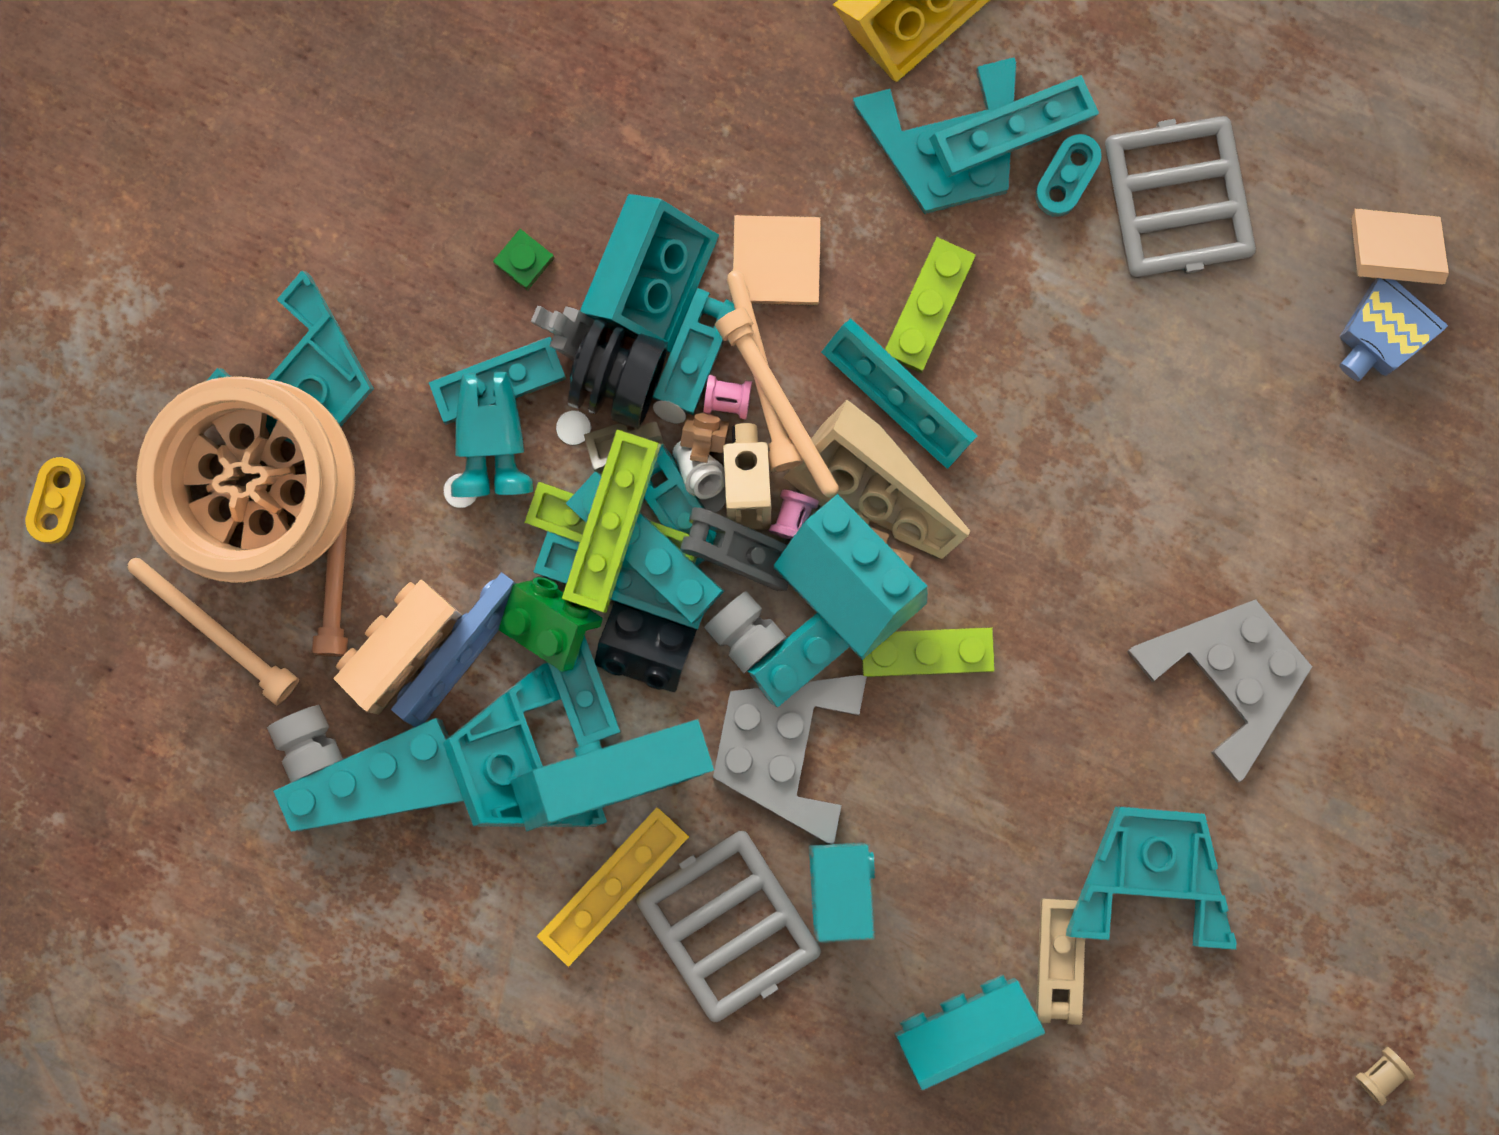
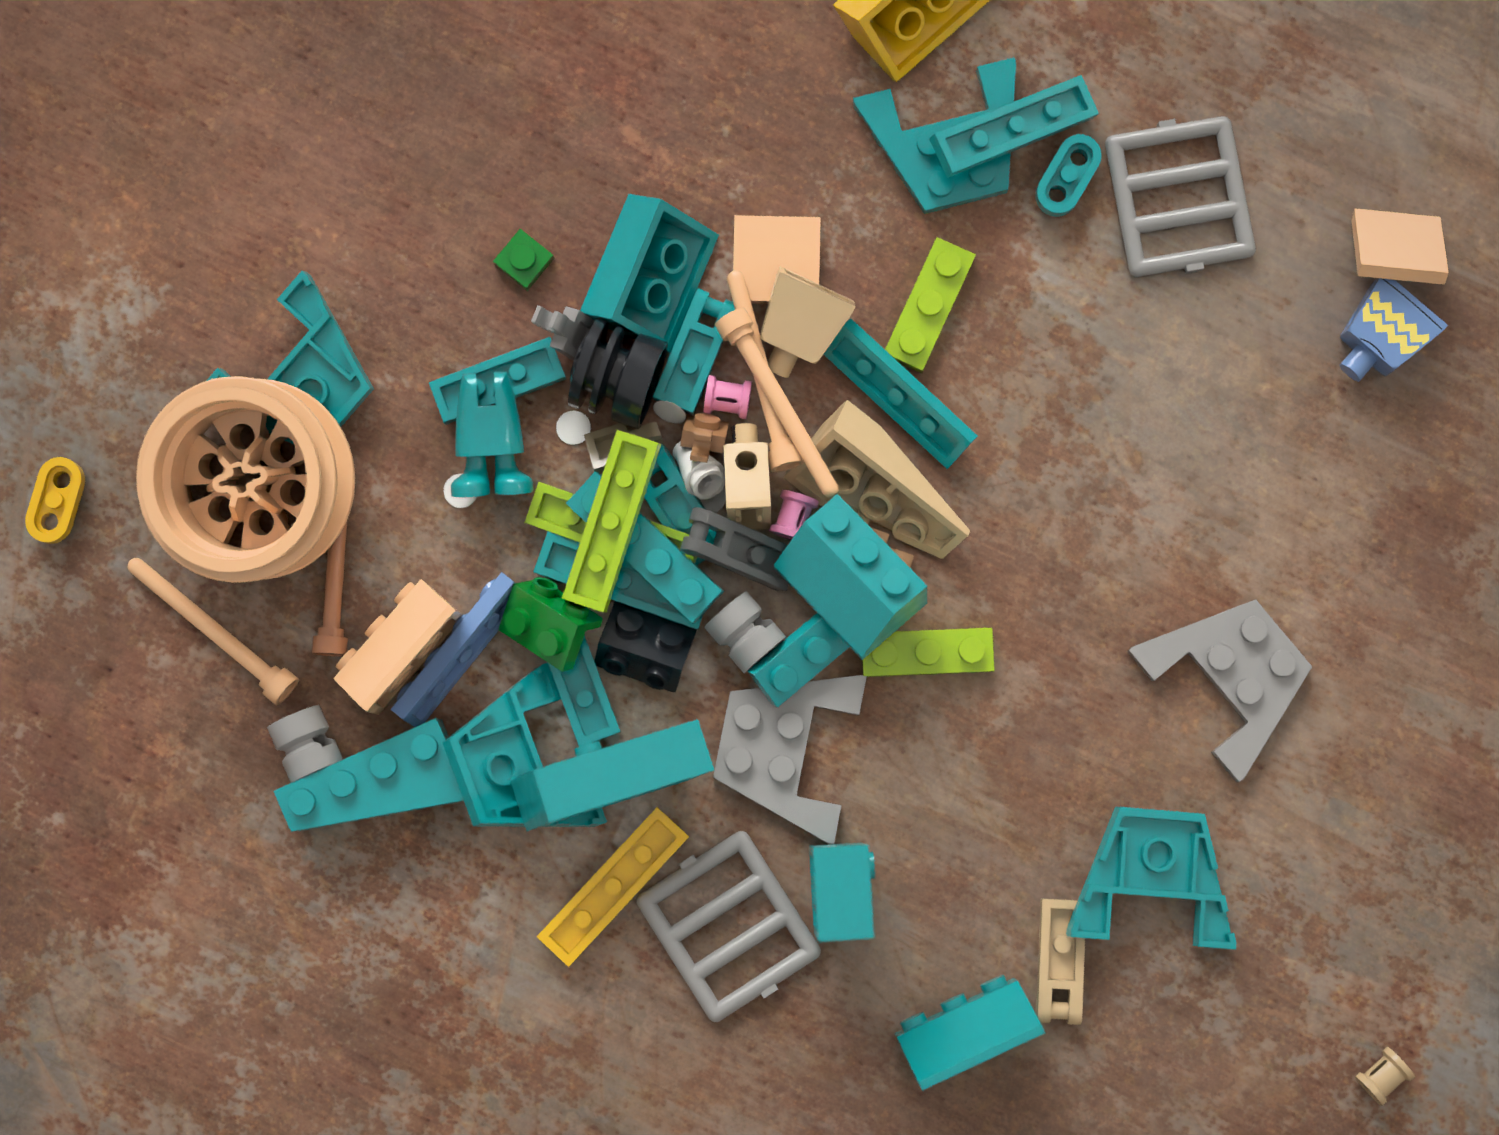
none -> tan torso [760,266,856,378]

